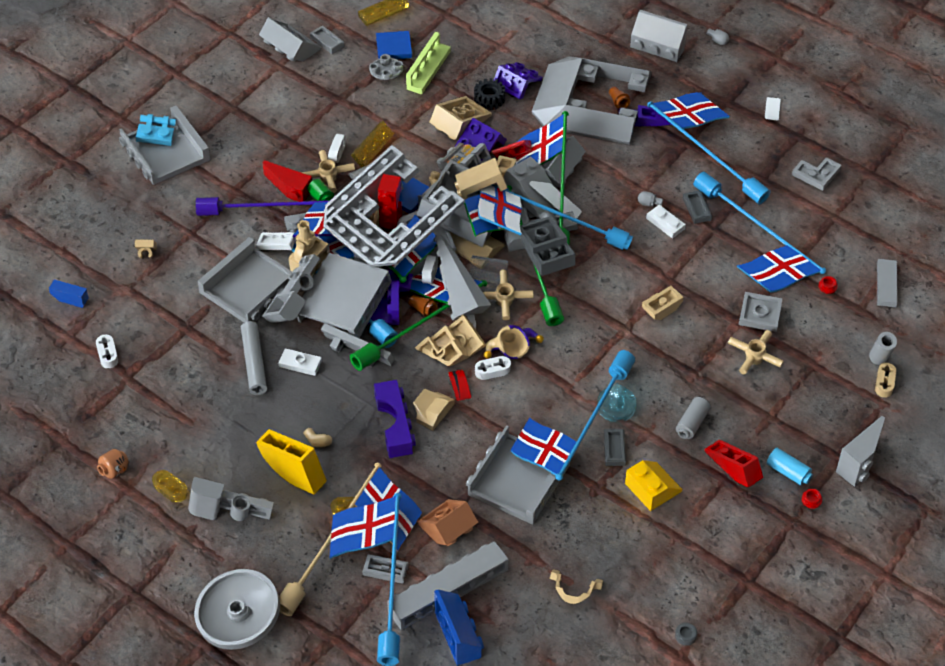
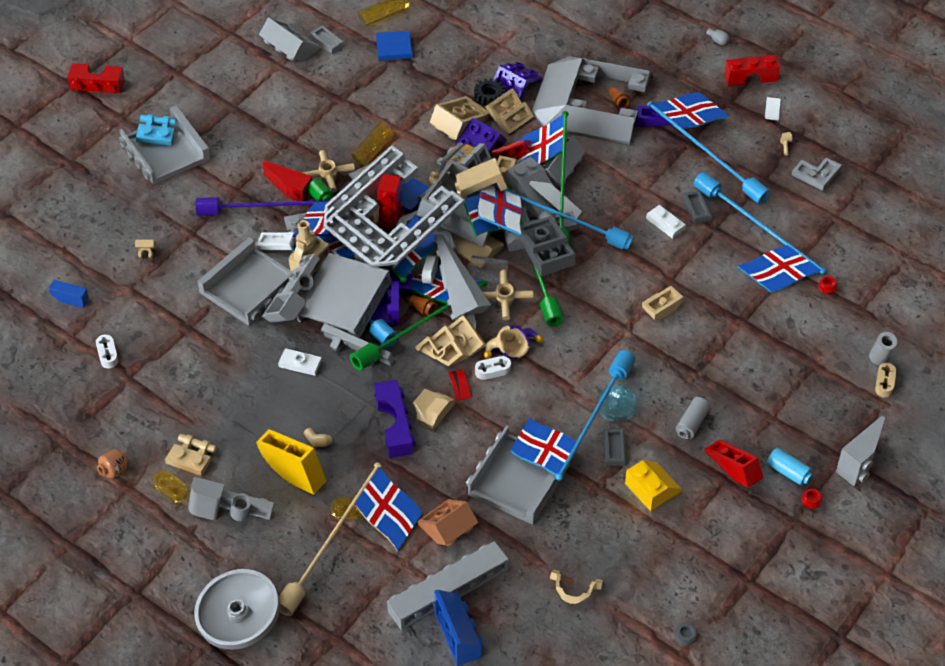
light grey piece [241,321,267,395] -> none
white beam [328,134,346,163] -> none
flag [329,493,402,666] -> none
light grey tile [362,554,409,584] -> none
light grey dish [369,54,403,80] -> none
yellowish green fence [406,32,451,94] -> none
slope [630,10,687,62] -> none
light grey cylinder [638,191,663,207] -> none
tan bar [728,330,784,374] -> none
light grey plate [739,292,782,332] -> none
light grey tile [877,259,897,307] -> none
none -> red arch [67,63,125,94]
none -> tan plate [165,434,217,476]
none -> tan slope [485,88,534,134]
none -> red arch [724,55,780,86]
none -> tan hand [780,132,792,156]

